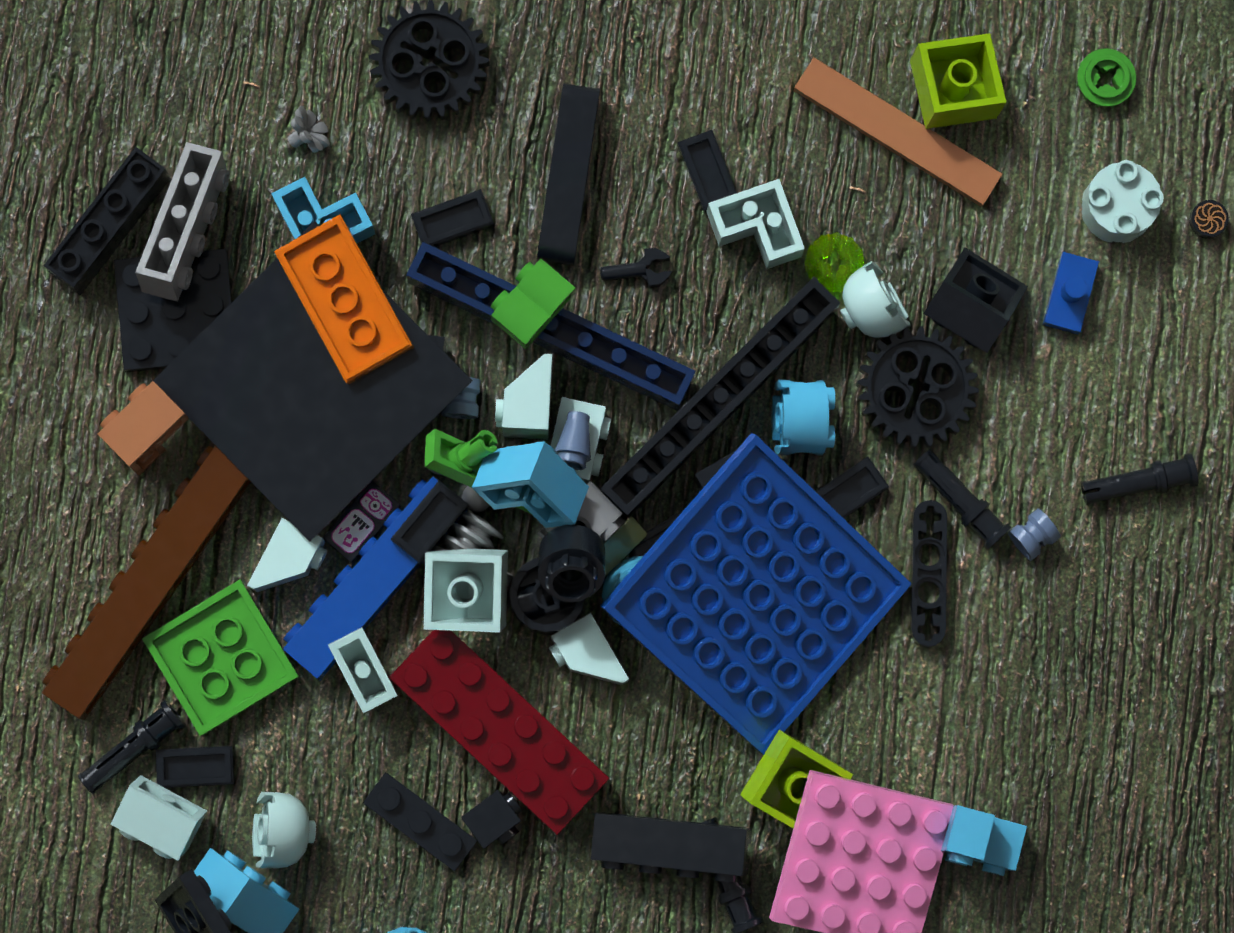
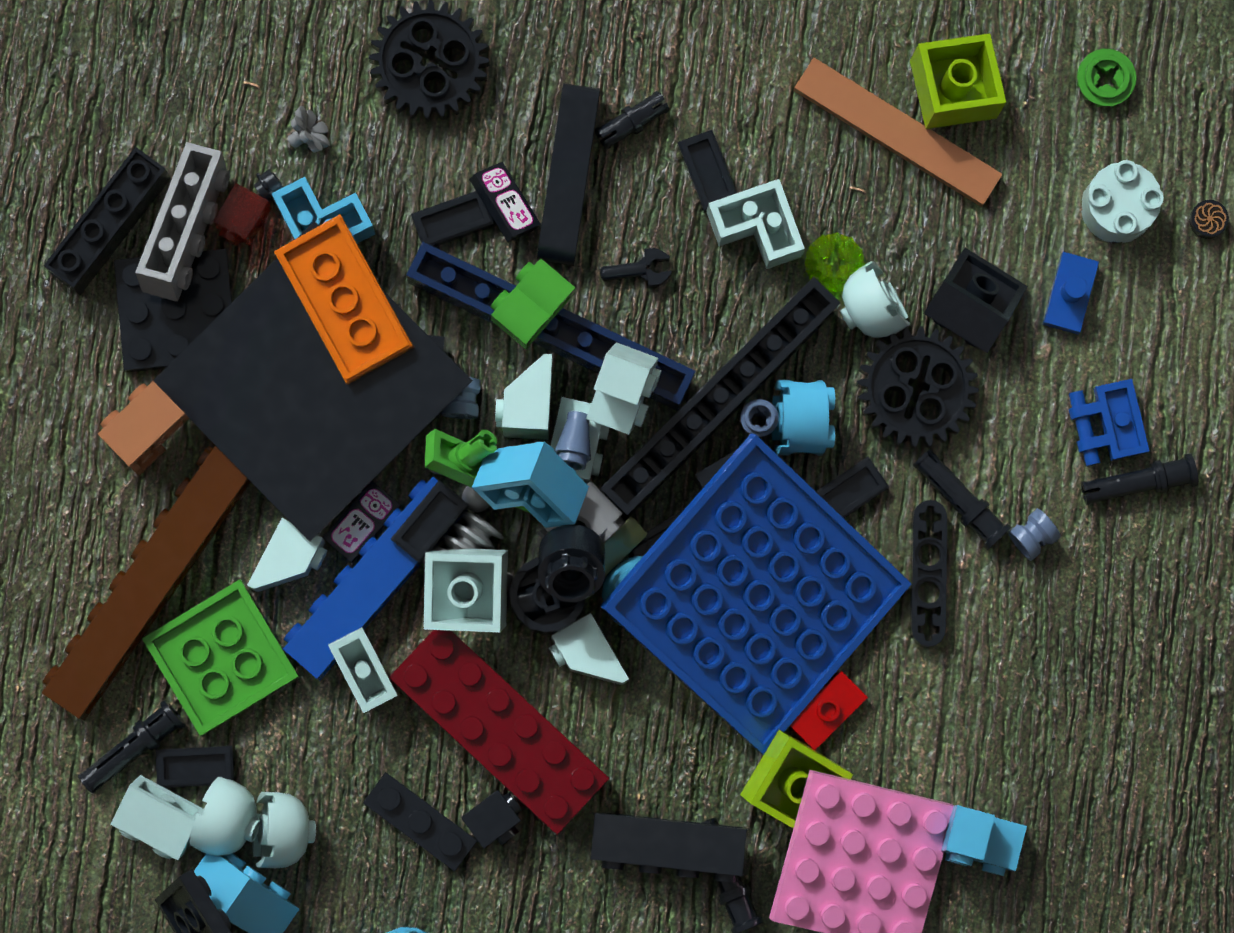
none -> light aqua cylinder [190,777,261,856]
none -> clear red brick [213,183,272,247]
none -> black plate [254,168,284,203]
none -> tile [469,162,541,242]
none -> light aqua brick [586,342,661,435]
none -> black pin [595,91,670,150]
none -> sand blue cone [741,399,778,437]
none -> red plate [789,670,868,750]
none -> blue plate [1068,379,1150,467]

